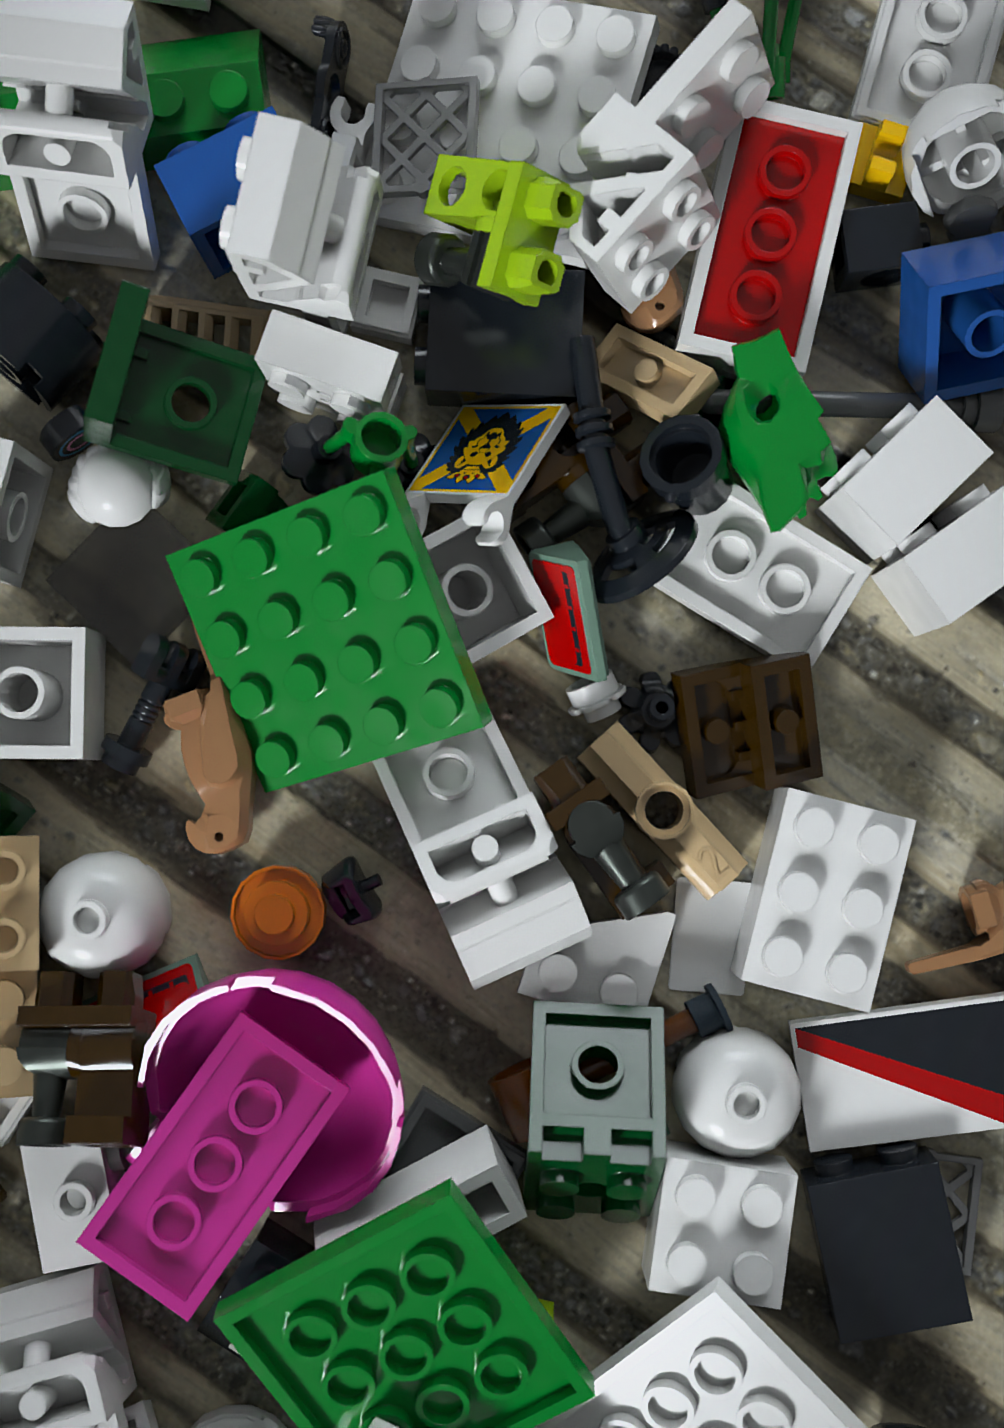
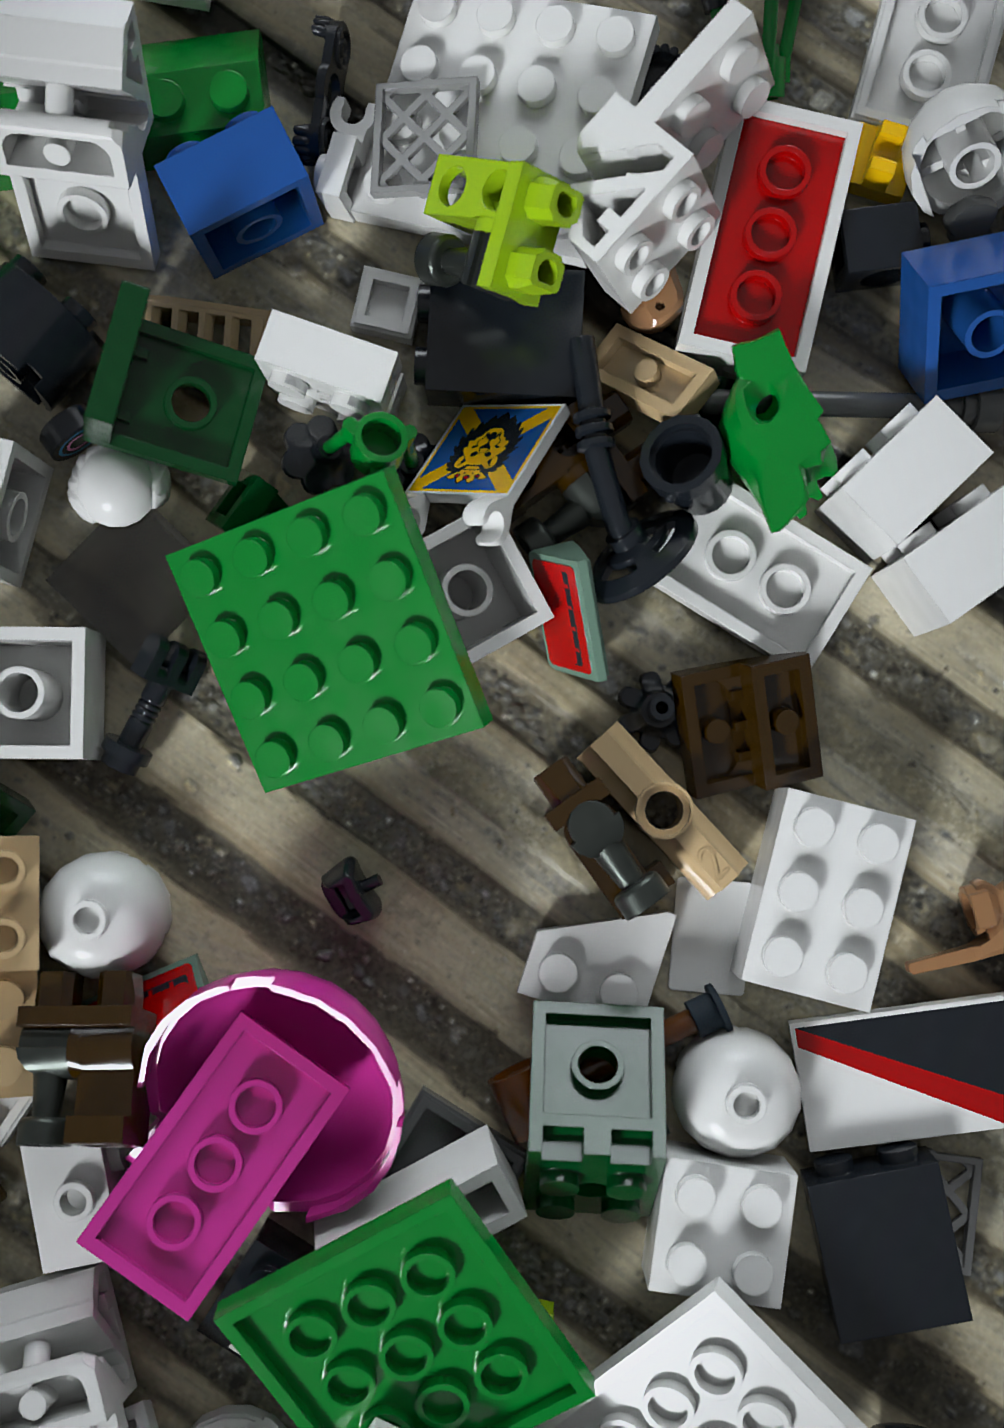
medium nougat animal [163,618,258,854] -> none
white piece [219,111,384,334] -> none
orange plate [230,864,327,960] -> none
white piece [372,713,592,990] -> none
white plate [565,669,626,723] -> none

